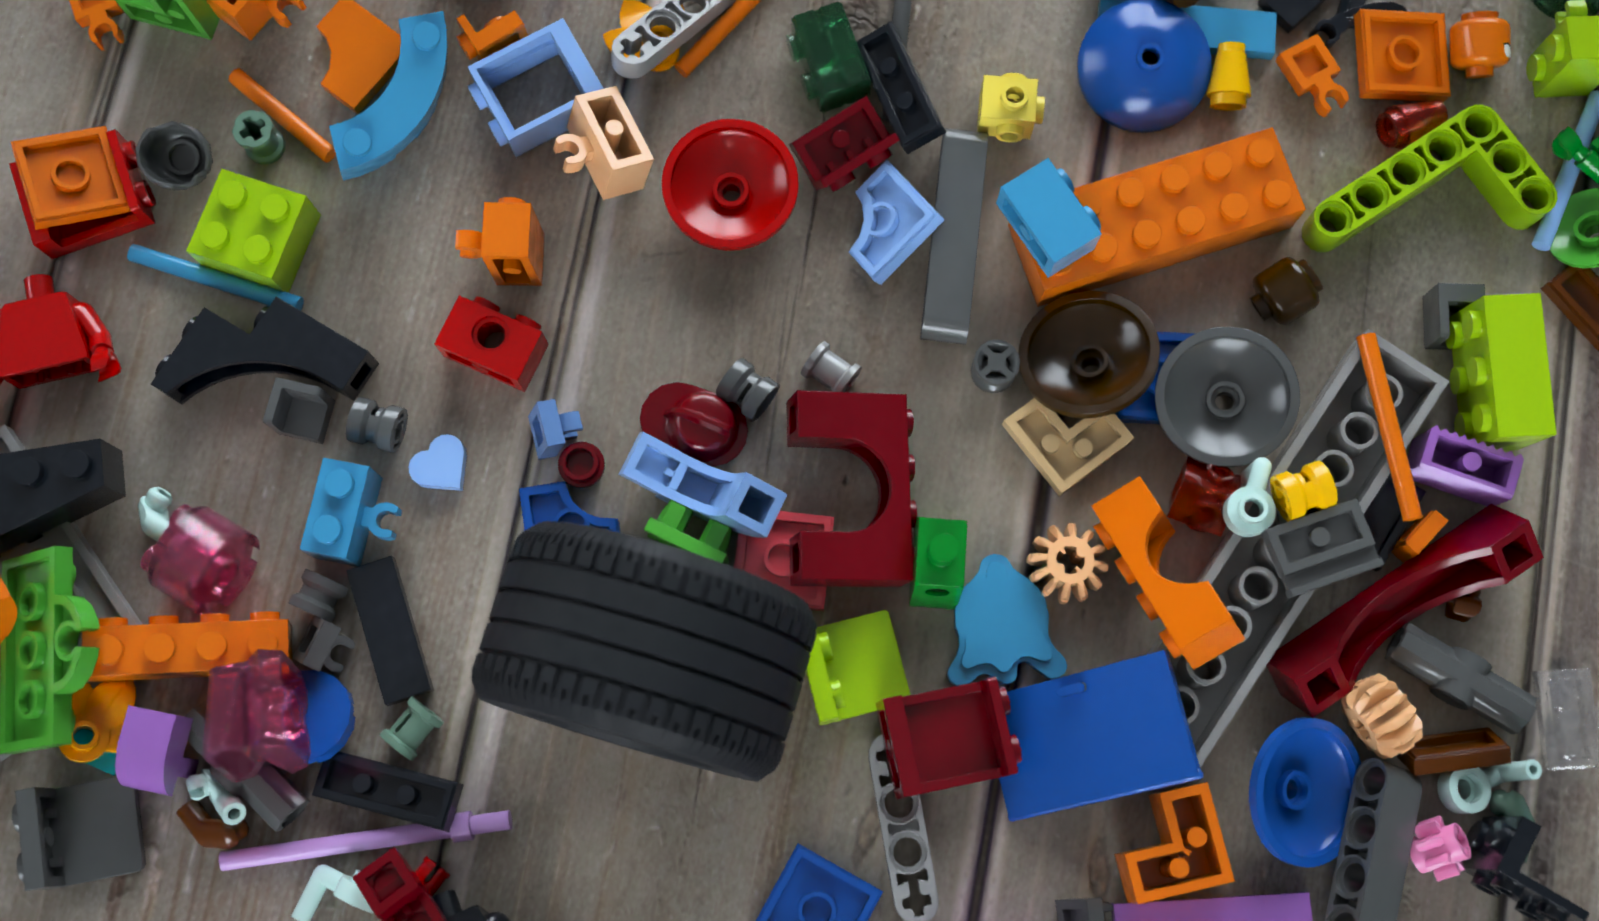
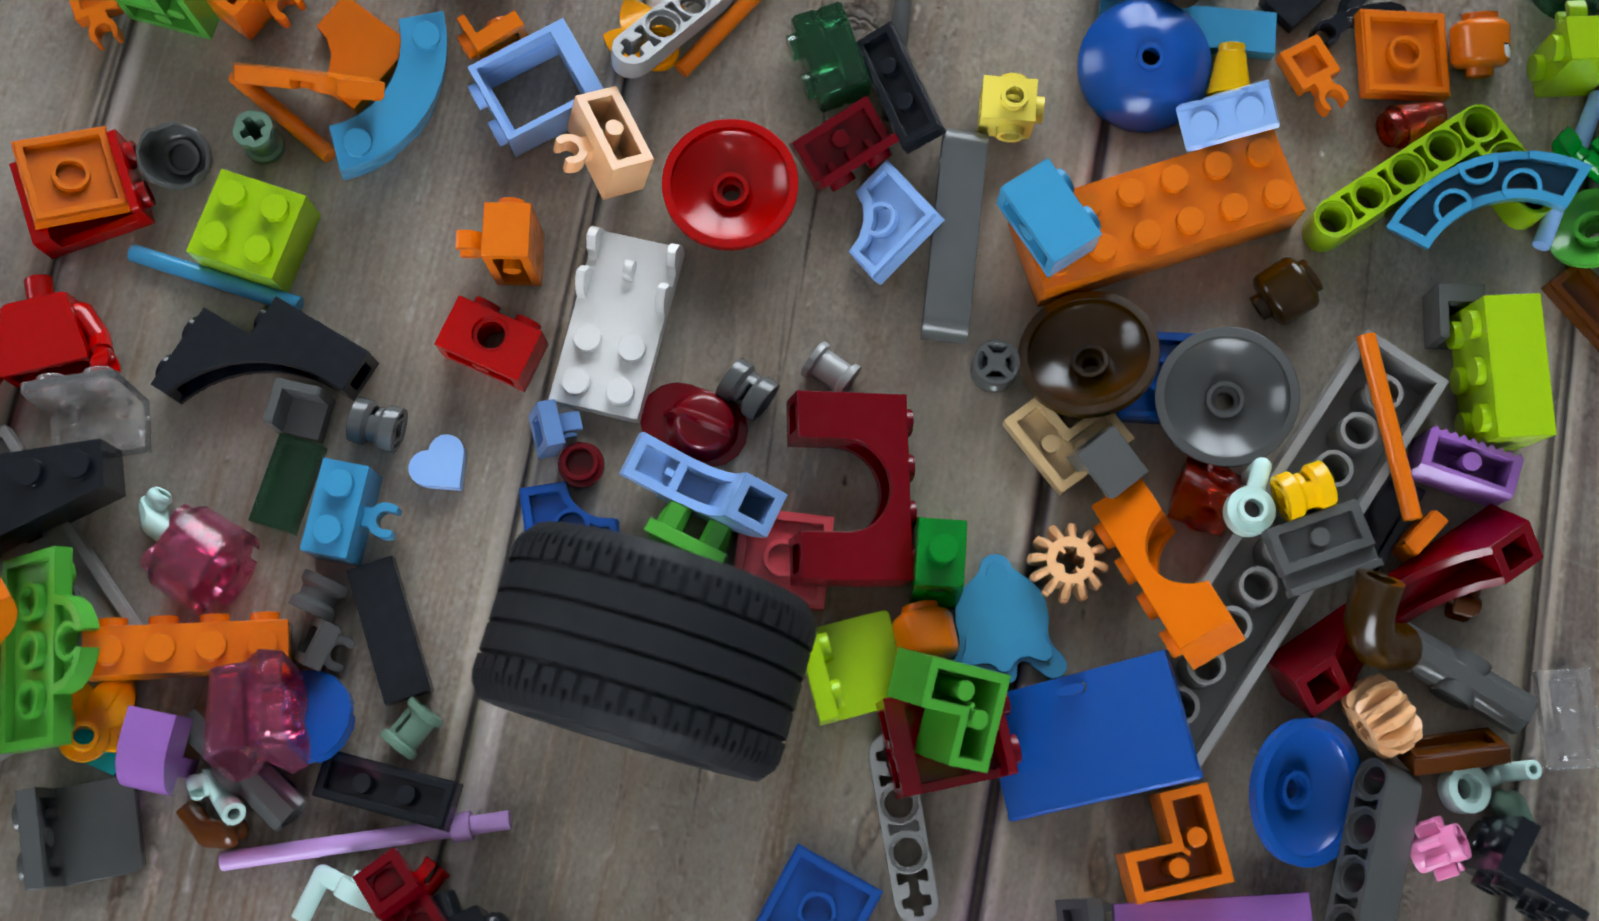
none -> clear bracket [21,366,152,456]
none -> orange tile [232,62,385,101]
none -> clear green tile [248,433,328,536]
none -> white hinge [548,226,685,424]
none -> bright green brick [886,647,1011,773]
none -> orange head [892,600,959,659]
none -> dark grey panel [1067,426,1149,499]
none -> light blue brick [1176,79,1280,153]
none -> dark brown cylinder [1343,568,1423,671]
none -> dark azure brick [1386,150,1592,251]

